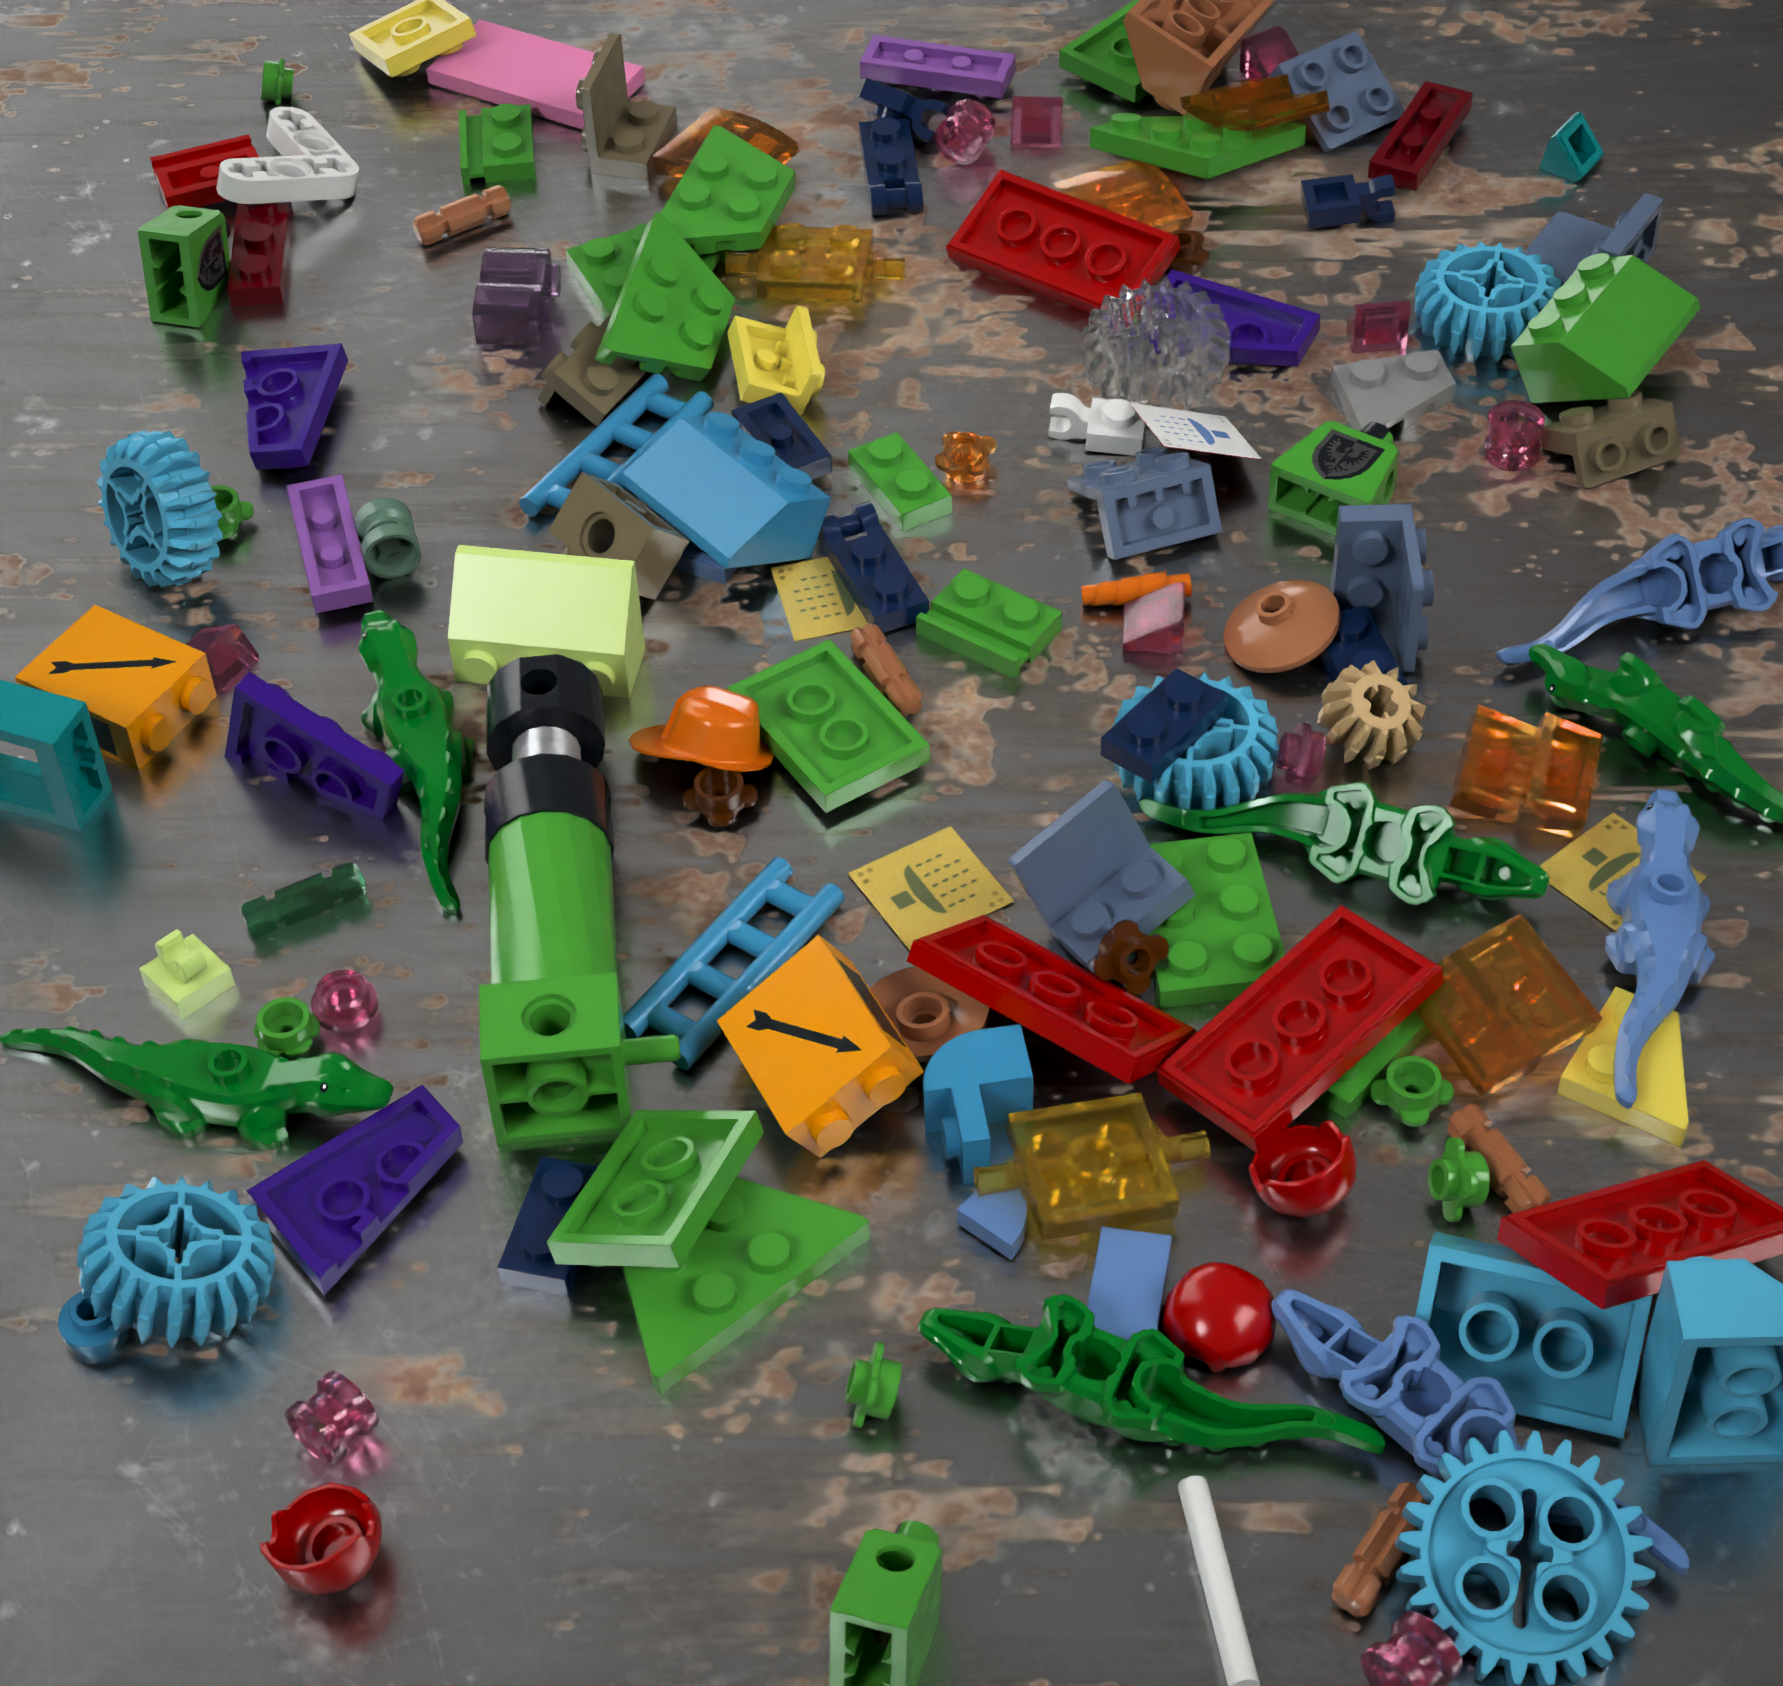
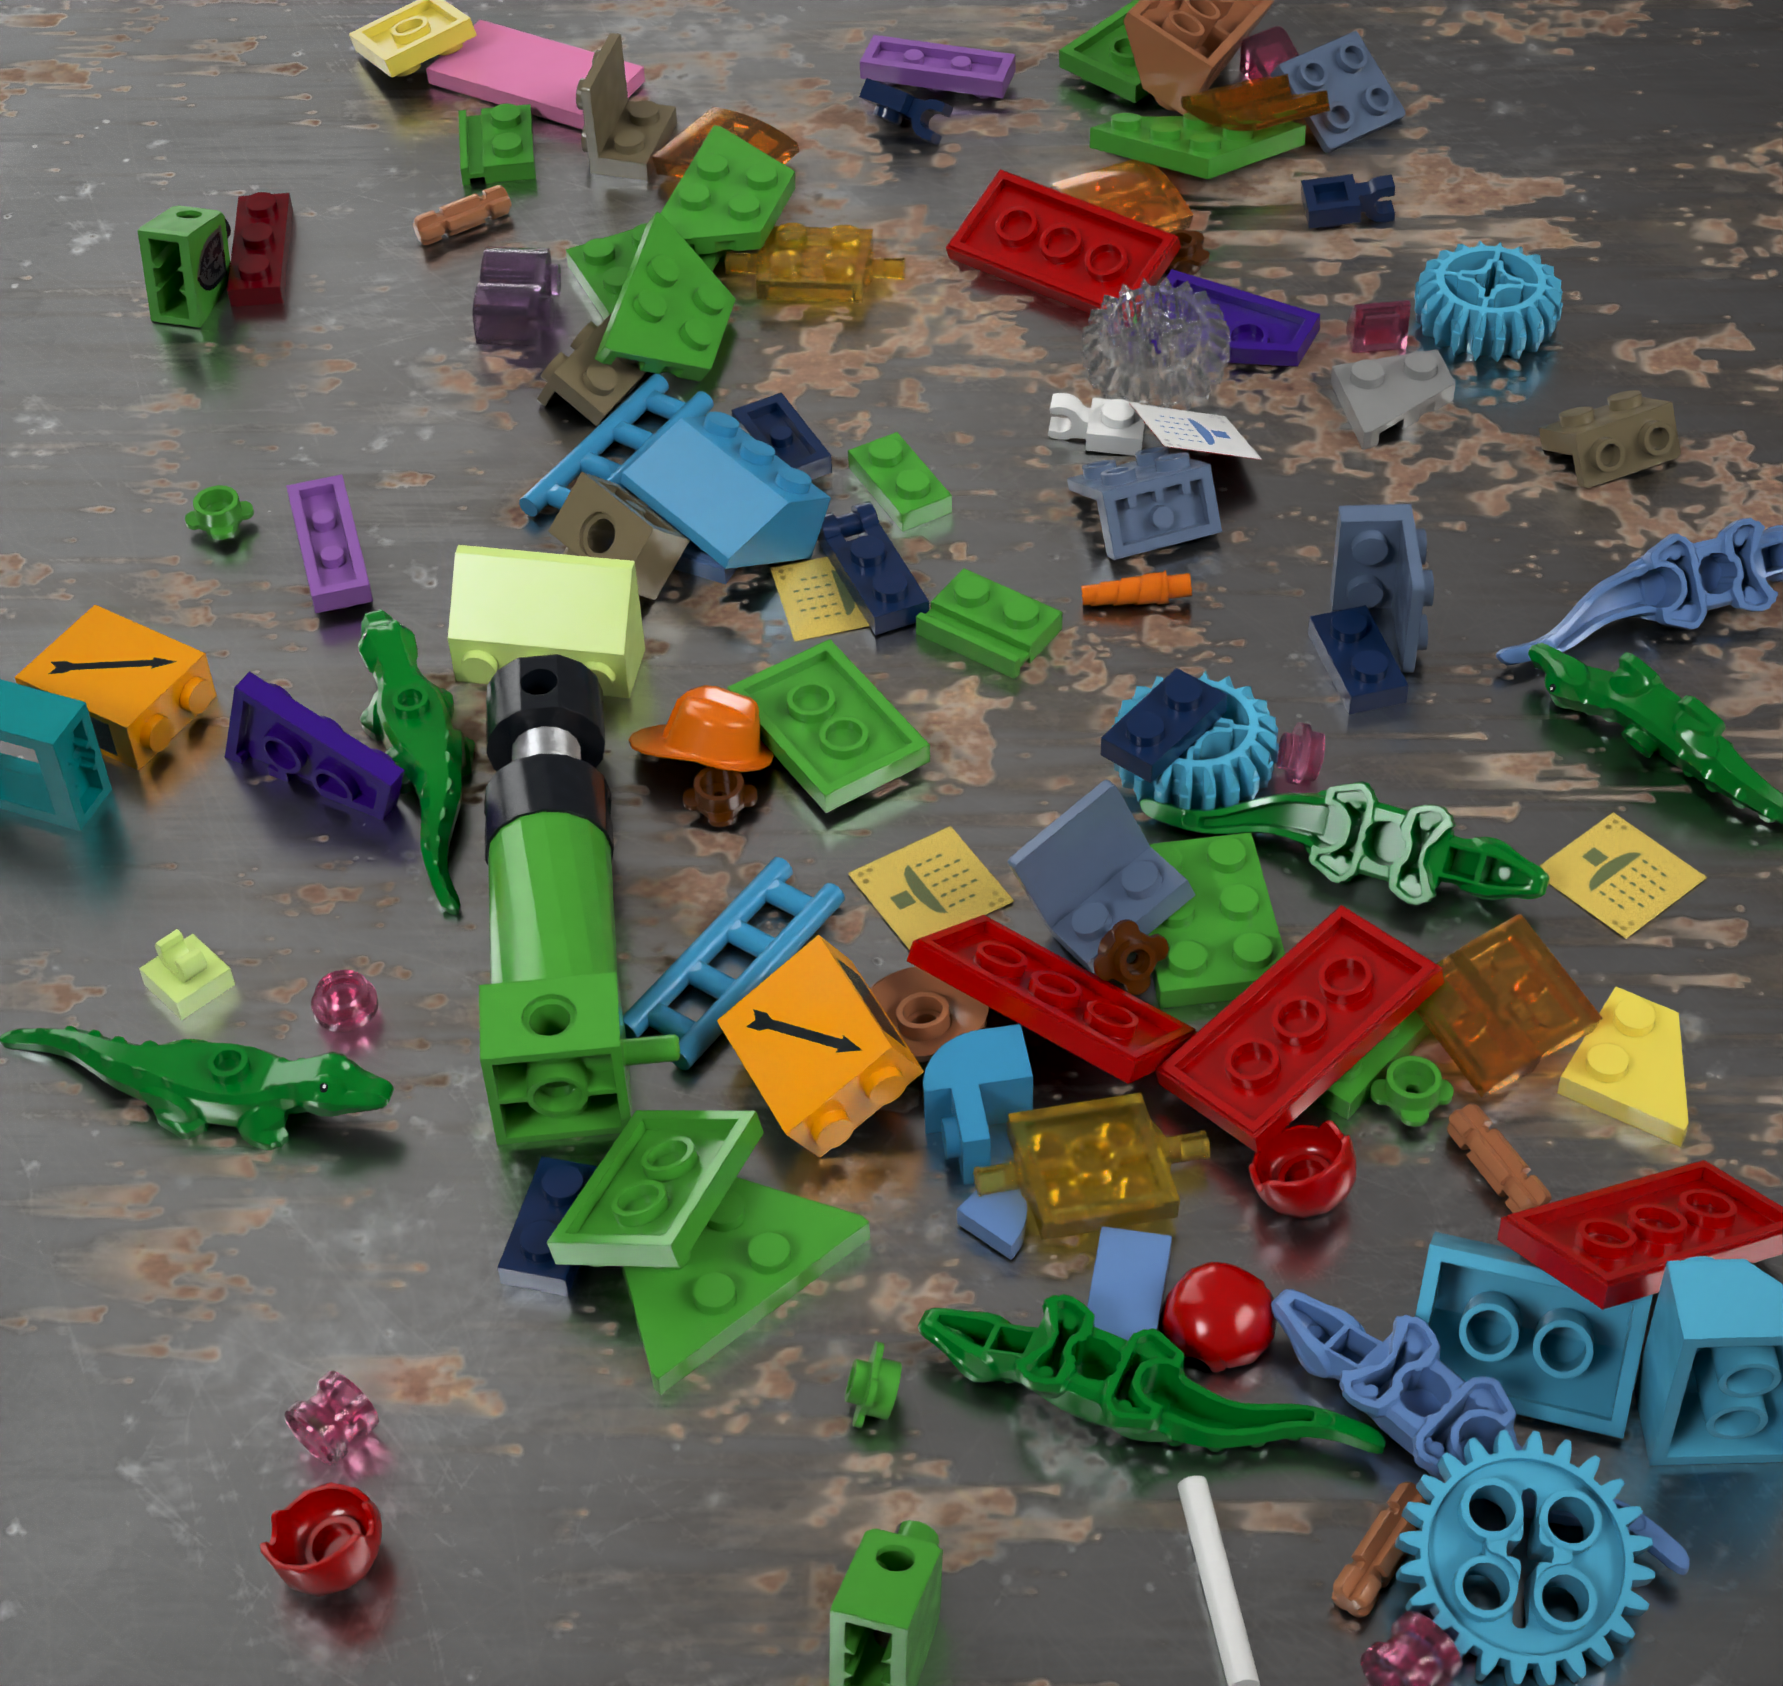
dark azure plate [58,1291,129,1357] -> none
medium azure gear [77,1175,276,1349] -> none
medium azure gear [97,430,223,587] -> none
red plate [150,134,258,209] -> none
clear pink slope [186,624,259,693] -> none
white beam [216,106,359,204] -> none
clear green axle [240,862,367,938] -> none
dark purple wing [241,343,348,470] -> none
dark purple wing [246,1084,464,1296] -> none
bright green plate [254,997,320,1058] -> none
bright green plate [261,58,294,107] -> none
sand green wheel [355,498,421,579] -> none
light yellow bracket [727,305,825,416] -> none
nougat axle [850,623,923,718] -> none
dark blue plate [859,117,923,216] -> none
clear pink wheel [935,99,996,165] -> none
clear orange plate [935,432,997,483] -> none
clear pink slope [1010,96,1063,147] -> none
clear pink slope [1123,582,1185,652] -> none
nougat dish [1223,580,1341,673] -> none
bright green torso [1268,421,1399,536] -> none
tan gear [1316,660,1427,770] -> none
dark red plate [1368,81,1473,191] -> none
bright green plate [1428,1137,1490,1222] -> none
clear orange slope [1449,704,1603,830] -> none
clear pink wheel [1483,400,1545,472] -> none
bright green slope [1511,253,1701,403] -> none
sand blue bracket [1523,192,1664,287] -> none
teal slope [1539,111,1605,182] -> none
medium blue animal [1605,789,1715,1109] -> none

